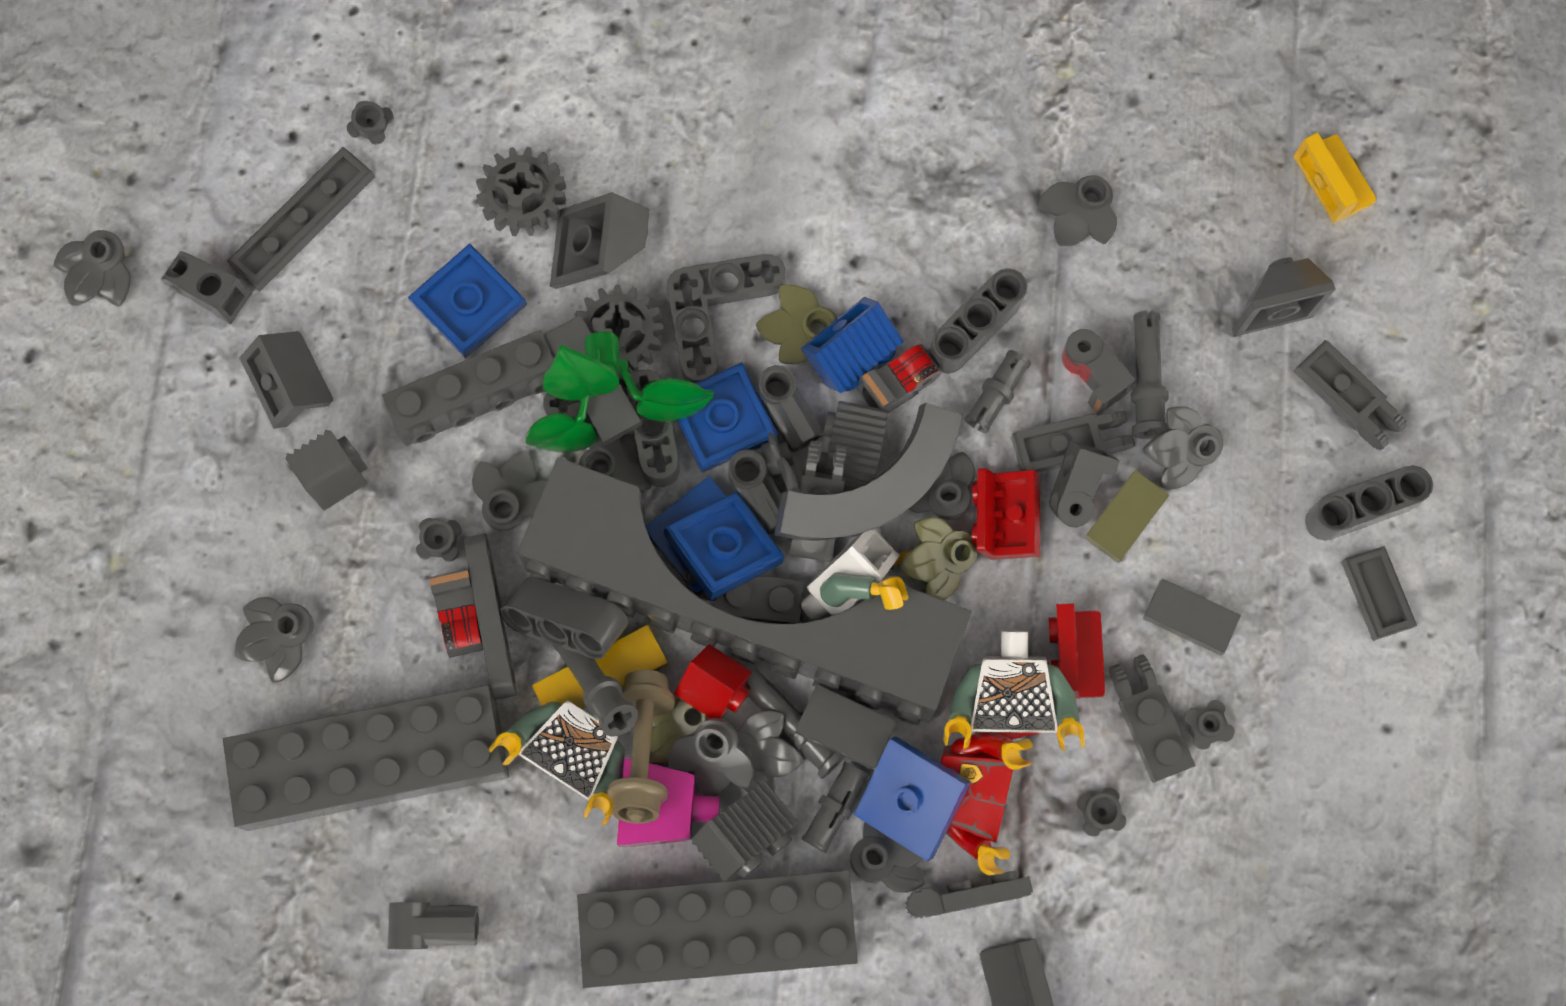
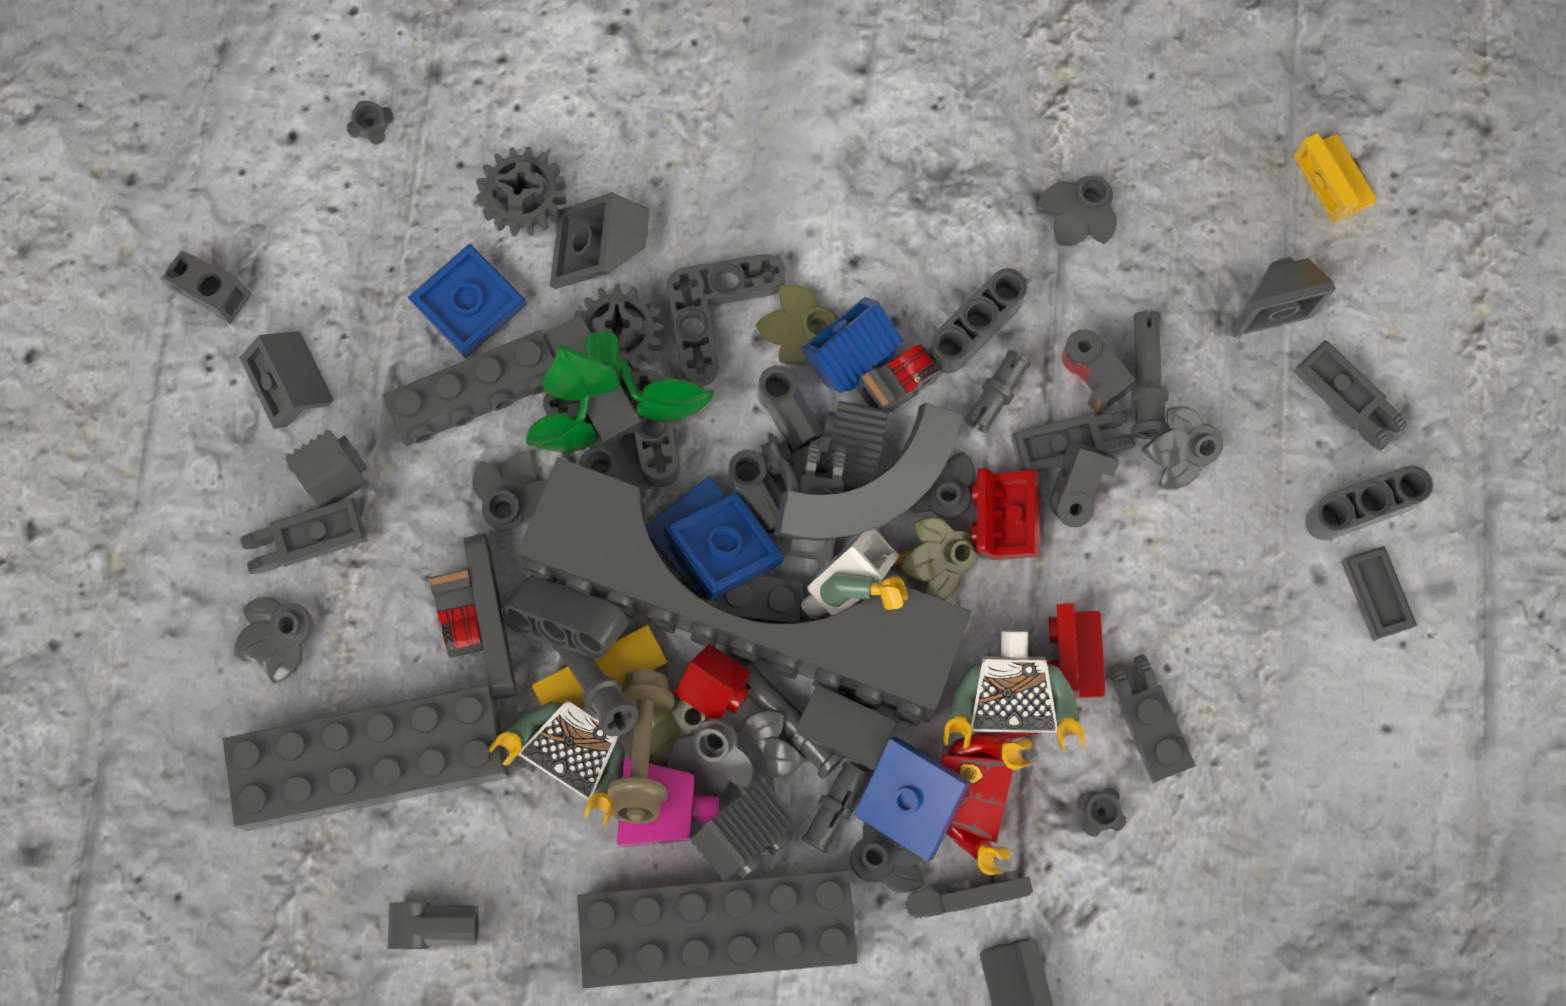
dark grey plate [53,230,131,307] -> none
dark grey tile [227,147,375,292] -> none
dark grey plate [416,518,462,562] -> none
blue plate [676,362,778,473] -> none
olive tile [1084,470,1169,563] -> none
dark grey tile [1143,578,1241,656] -> none
dark grey plate [1184,700,1235,750] -> none
none -> dark grey hinge [240,498,368,574]

